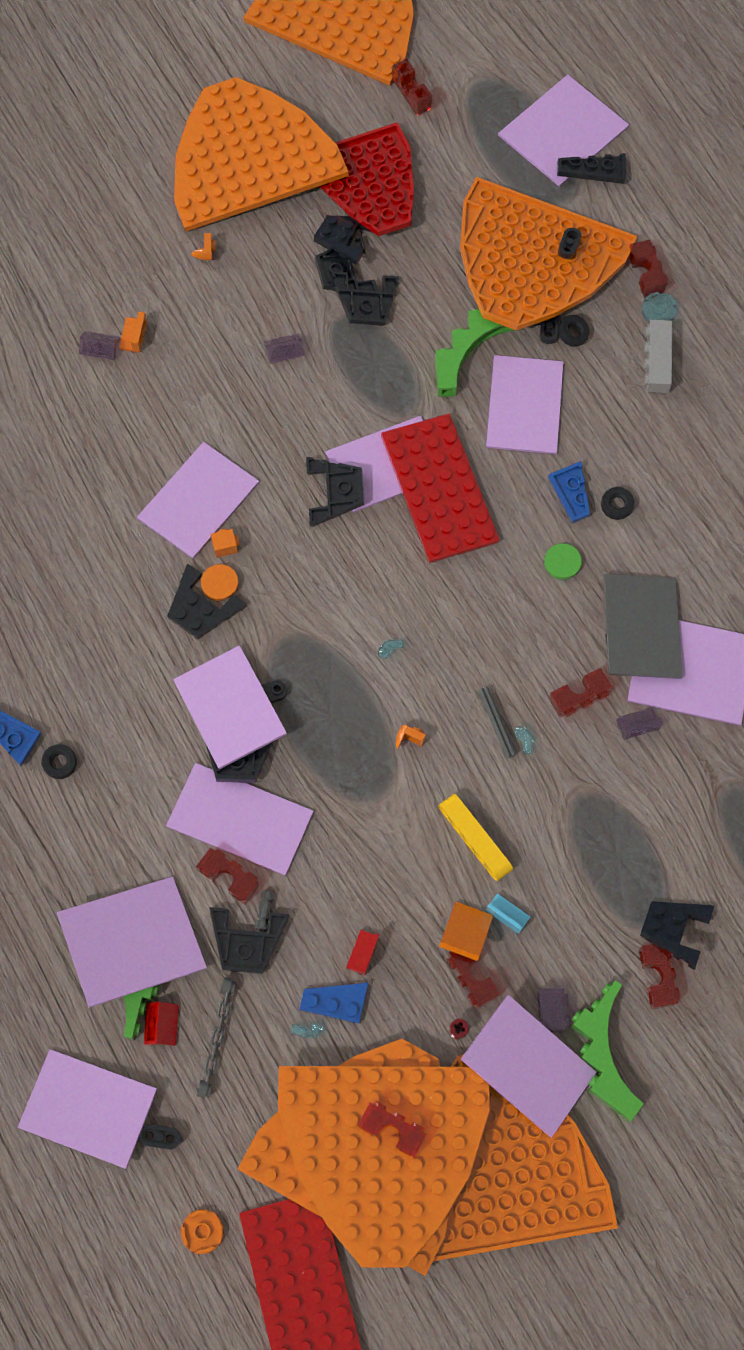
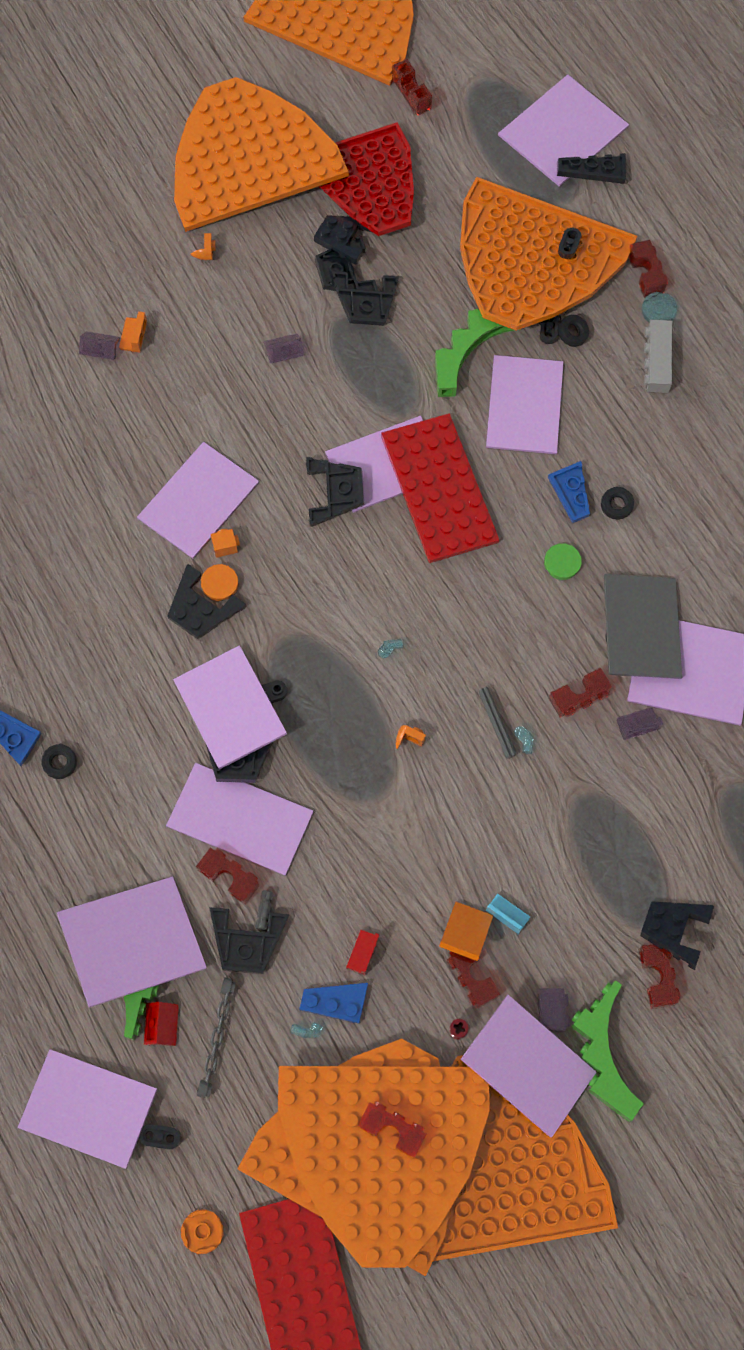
yellow beam [438,794,513,881] -> none

